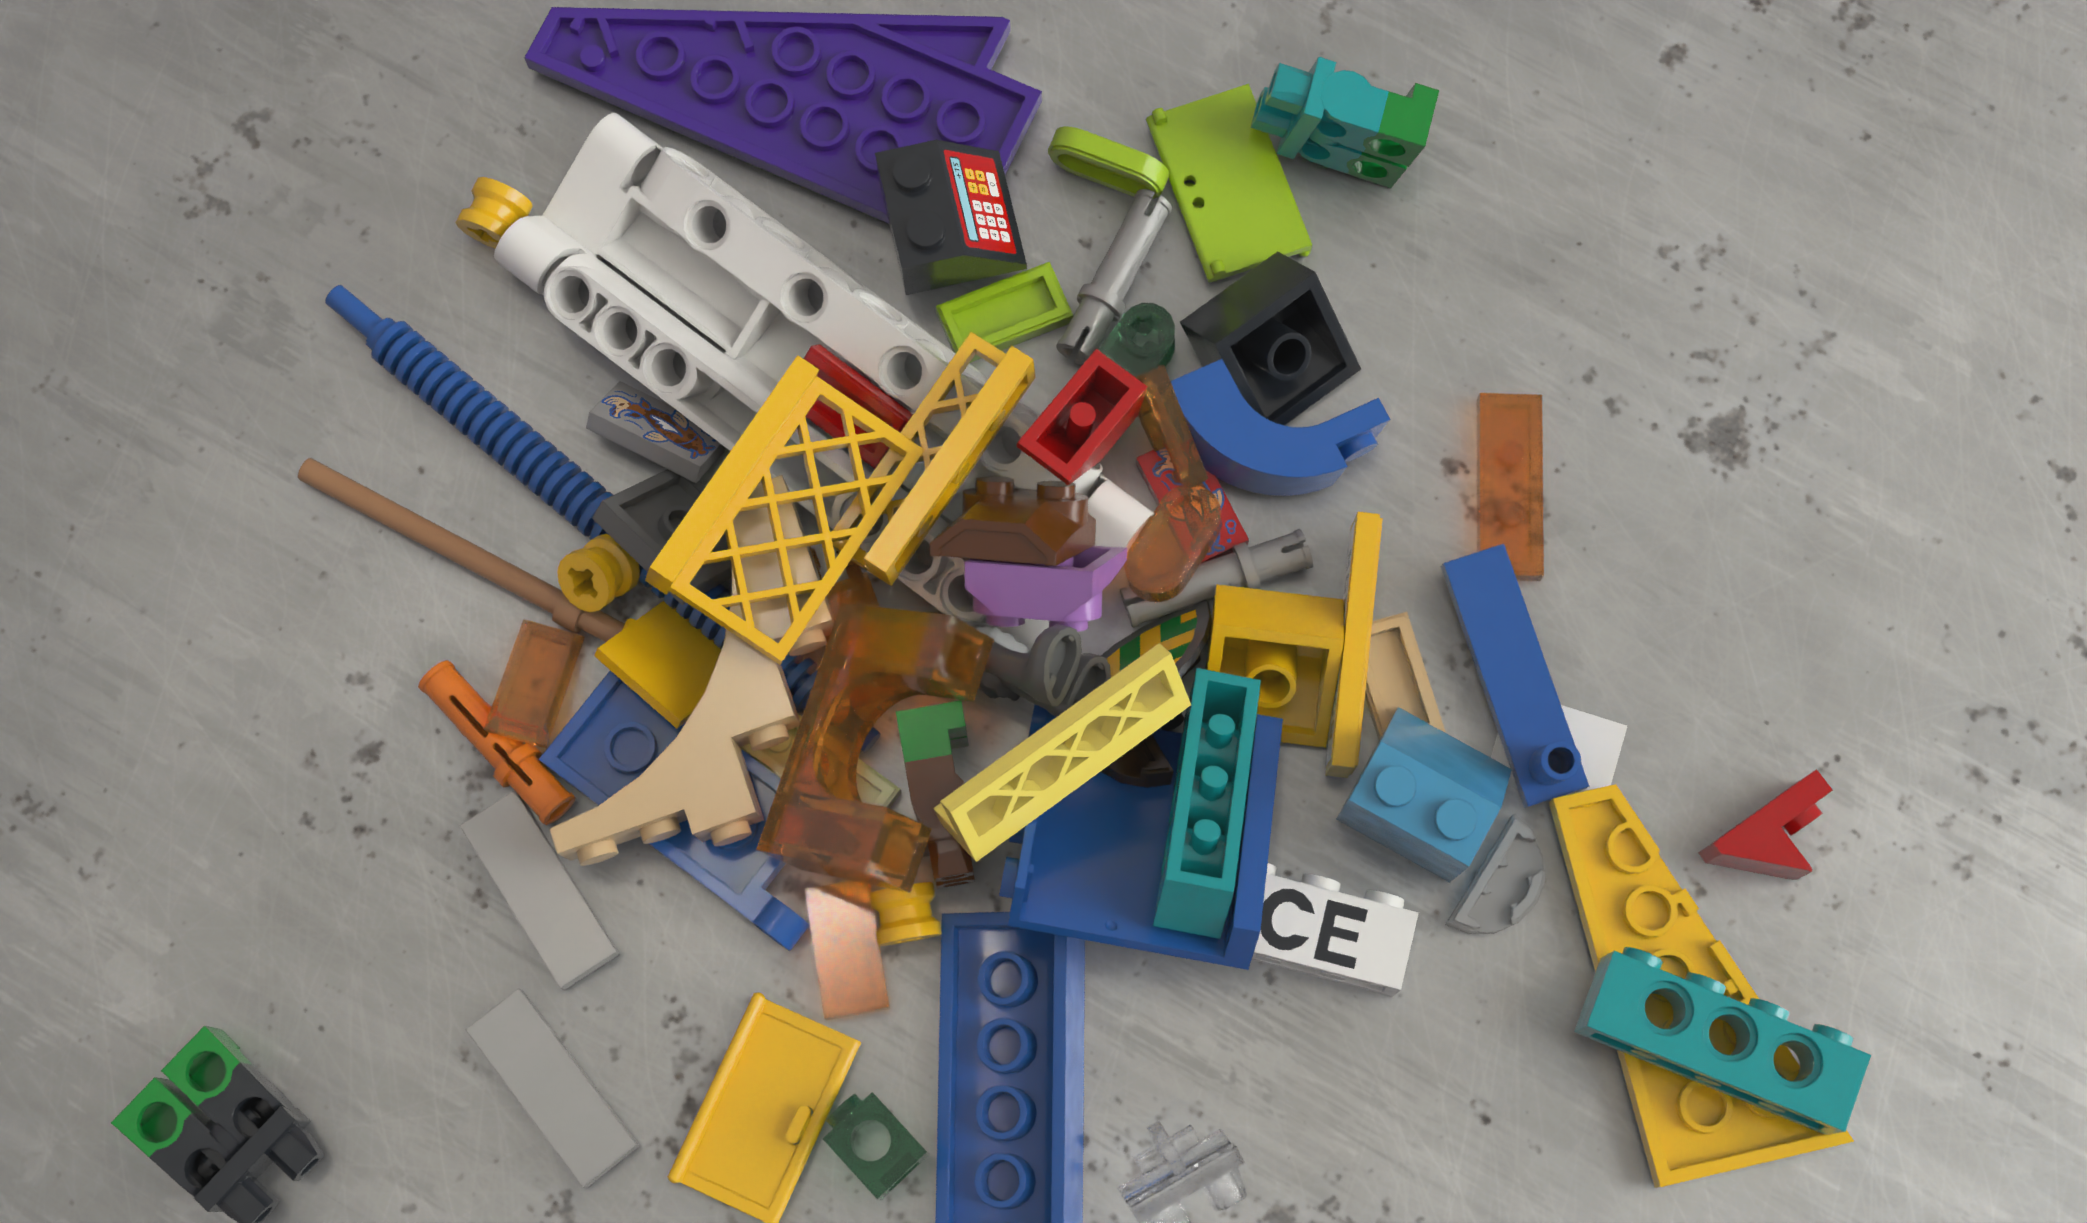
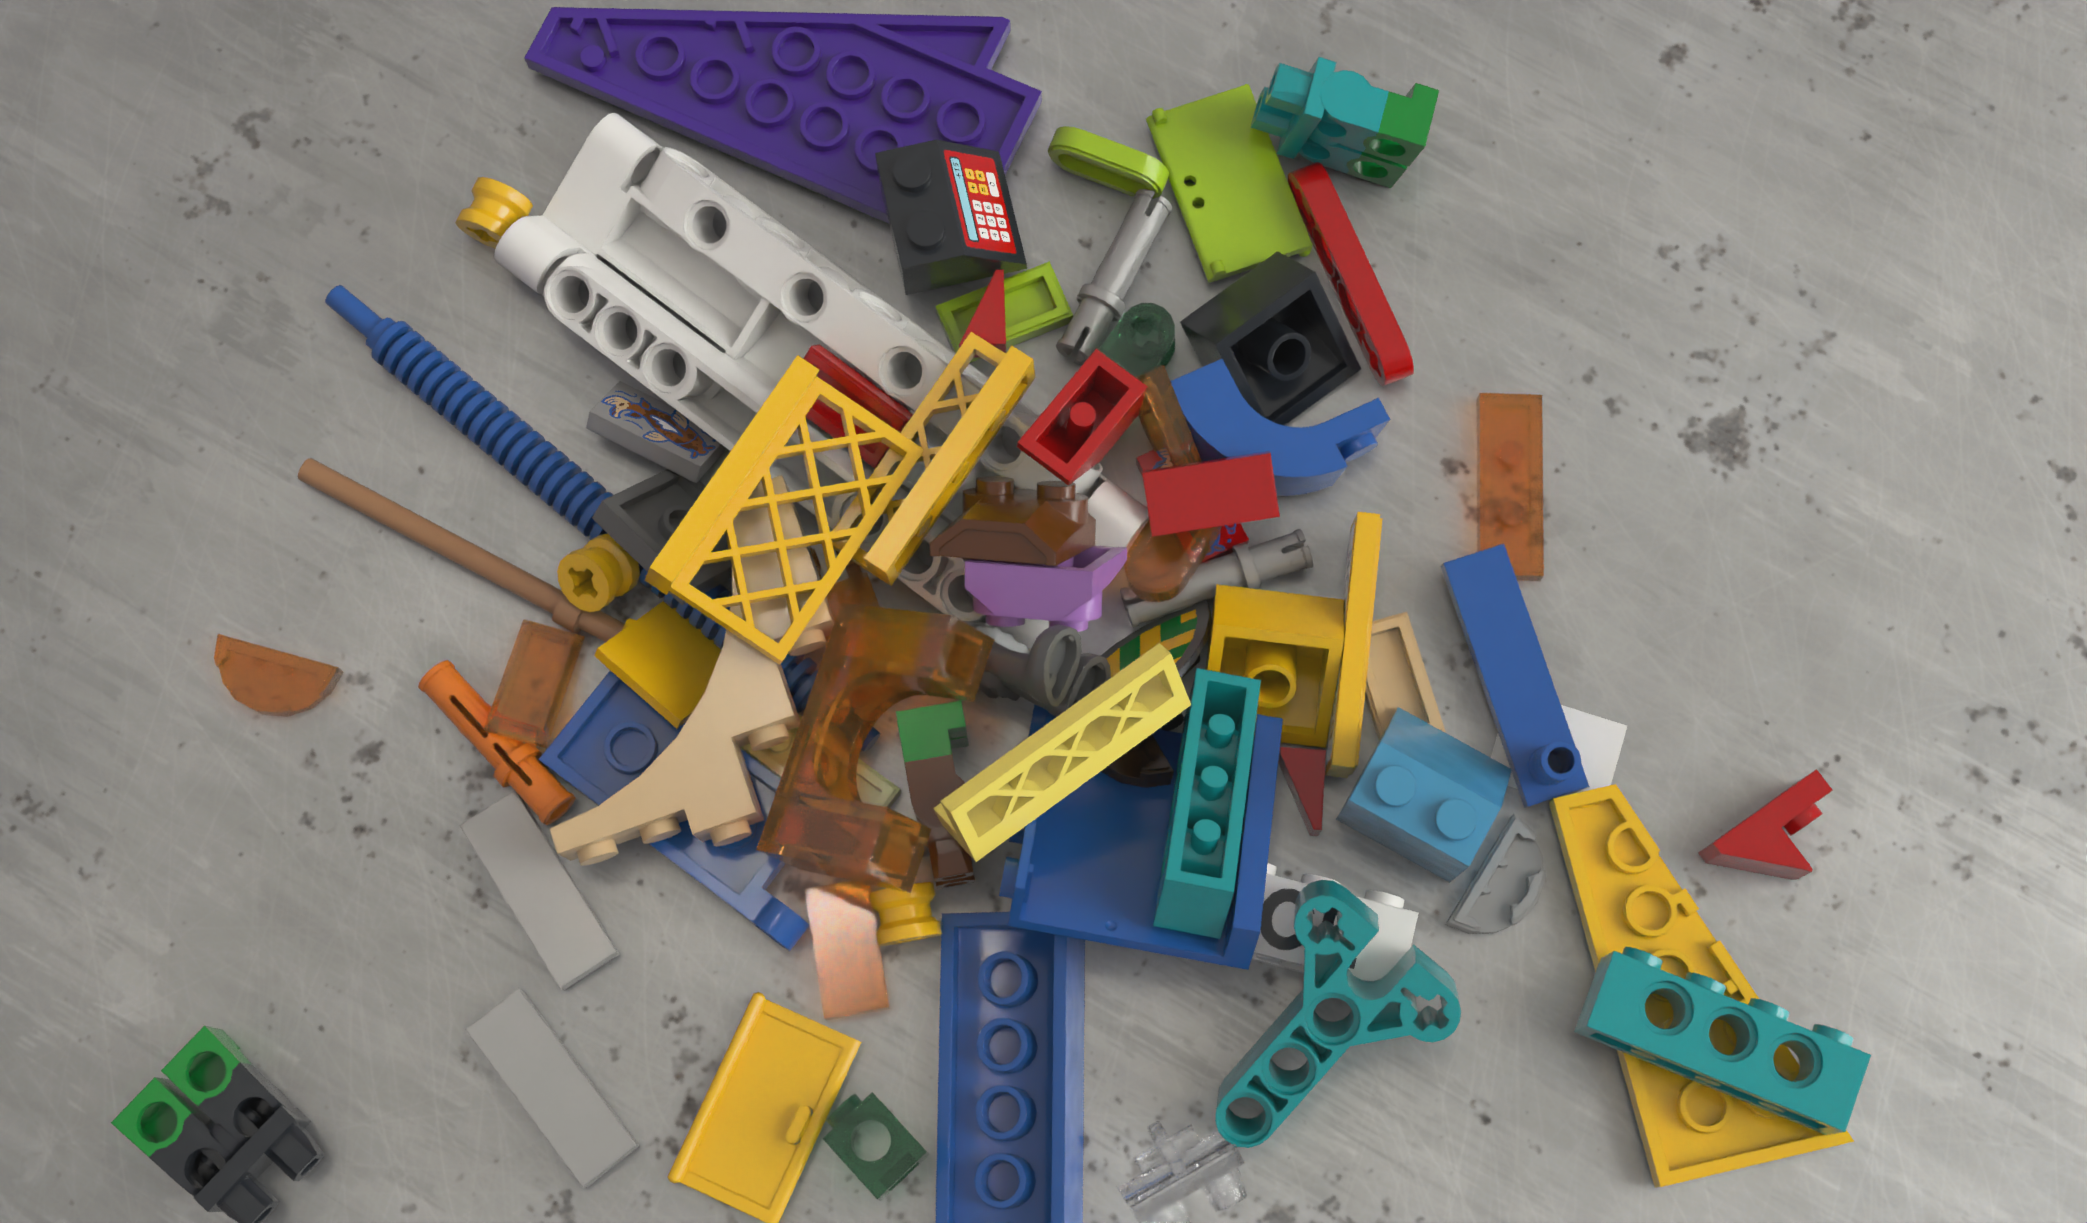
none -> clear orange tile [214,634,343,717]
none -> red piece [959,270,1007,358]
none -> red tile [1142,451,1280,537]
none -> teal beam [1215,880,1461,1148]
none -> red piece [1278,747,1326,836]
none -> red beam [1288,162,1414,386]

